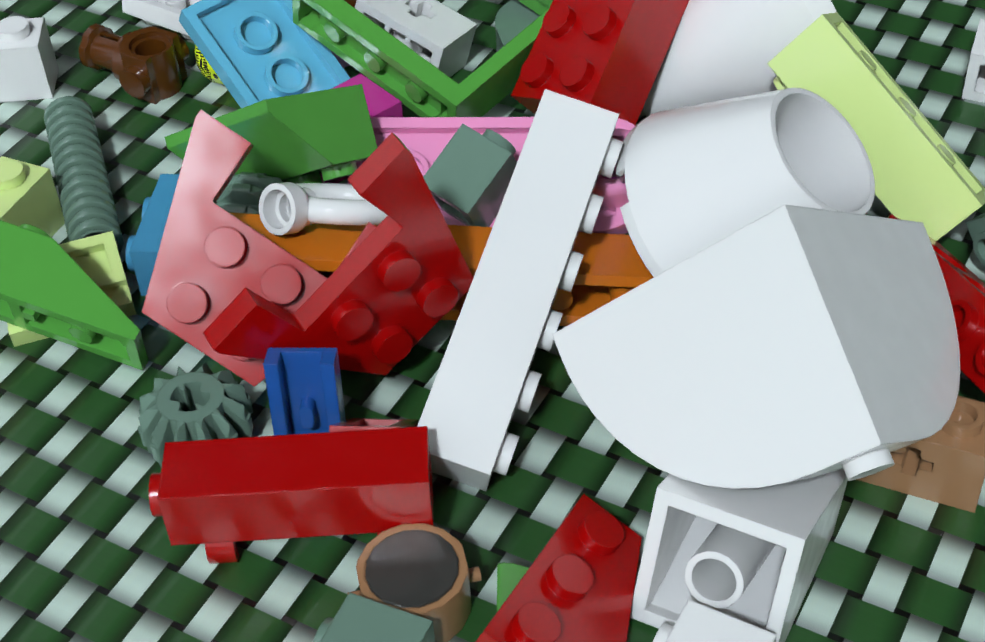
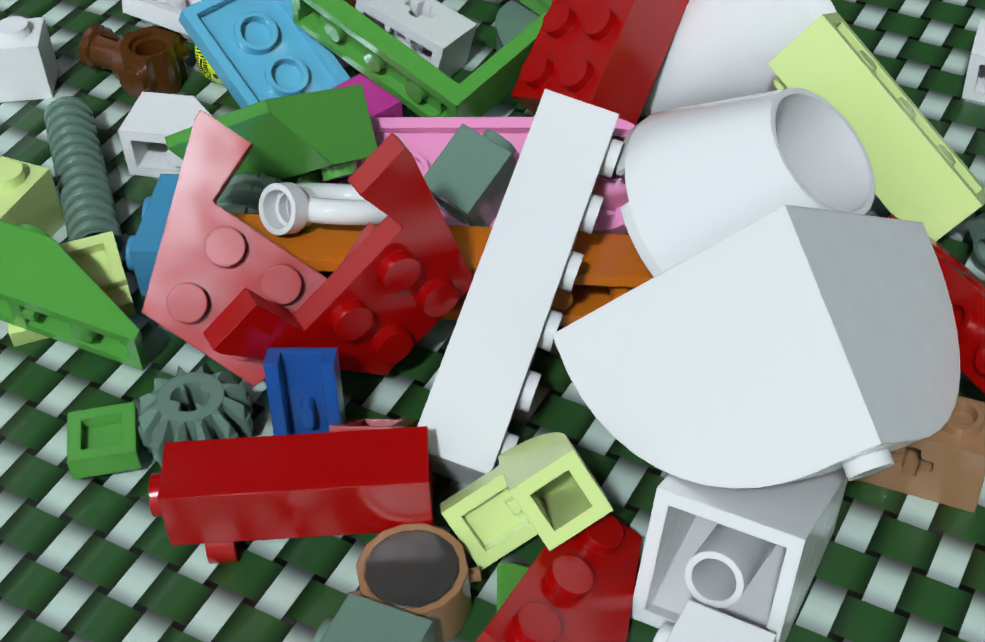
none -> bright green plate [67,402,141,480]
none -> white slope [118,91,212,178]
none -> yellowish green brick [440,432,613,571]

